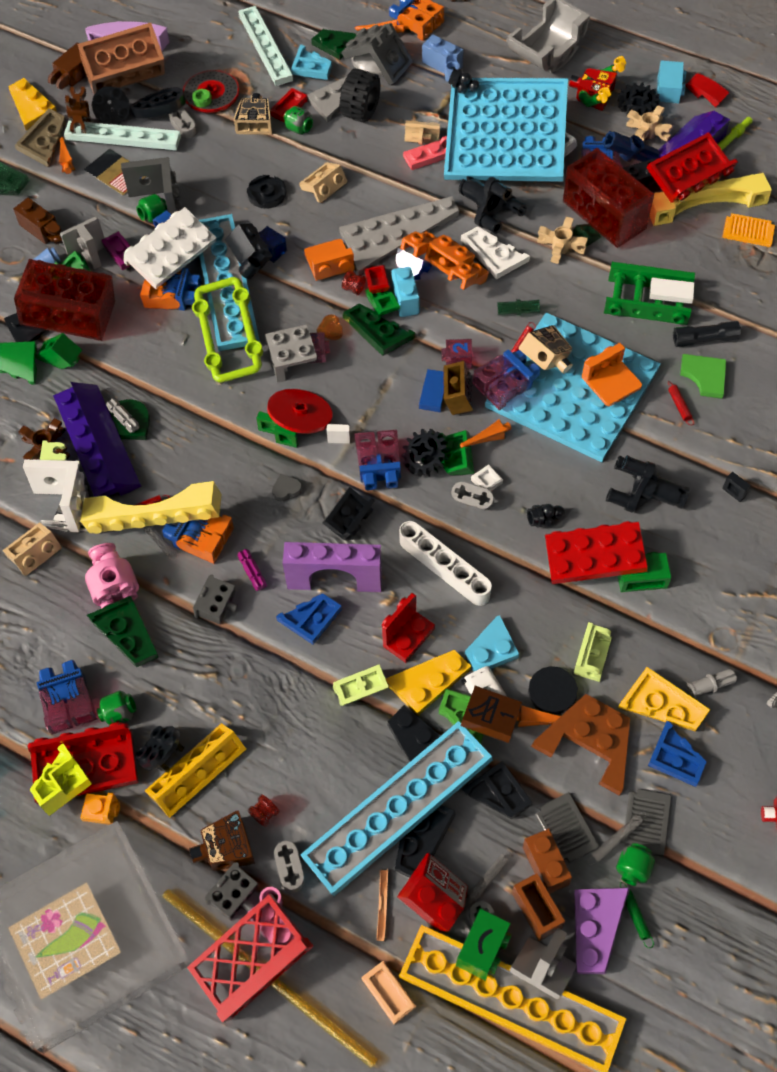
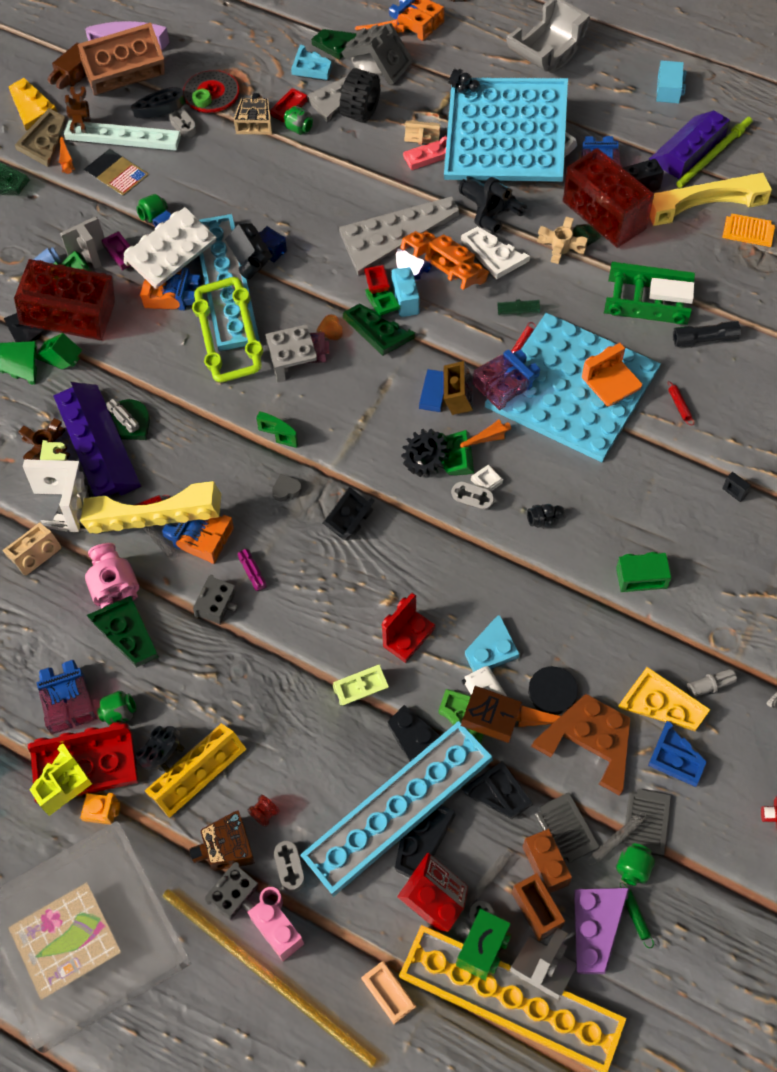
reddish brown hinge [13,197,63,245] -> none
black plate [91,86,130,125] -> none
dark grey bracket [121,157,181,215] -> none
fence [187,894,314,1023] -> none
light aqua plate [238,6,293,86] -> none
black tile [247,175,286,209] -> none
red piece [267,389,333,434] -> none
blue wing [276,593,342,645] -> none
medium lavender arch [283,542,382,592] -> none
tan bracket [299,162,347,203] -> none
orange bracket [304,239,355,281] -> none
white tile [327,424,350,444] -> none
clear red wheel [342,270,366,295] -> none
hips [354,430,401,491] -> none
light nougat piece [376,869,388,941] -> none
yellow wing [385,650,471,716] -> none
white beam [399,521,492,606] -> none
medium blue hinge [422,34,463,82] -> none
clear pink brick [441,339,472,369] -> none
tan torso [518,325,573,374] -> none
red bracket [545,521,647,584] -> none
torso [569,56,626,111] -> none
yellowish green hinge [574,622,612,682] -> none
dark blue piece [603,131,659,162] -> none
black wheel [606,455,690,513] -> none
black gear [618,83,660,116] -> none
tan pin [626,105,673,142] -> none
red bracket [646,132,738,203] -> none
bright green tile [680,354,726,399] -> none
red slope [686,73,729,108] -> none

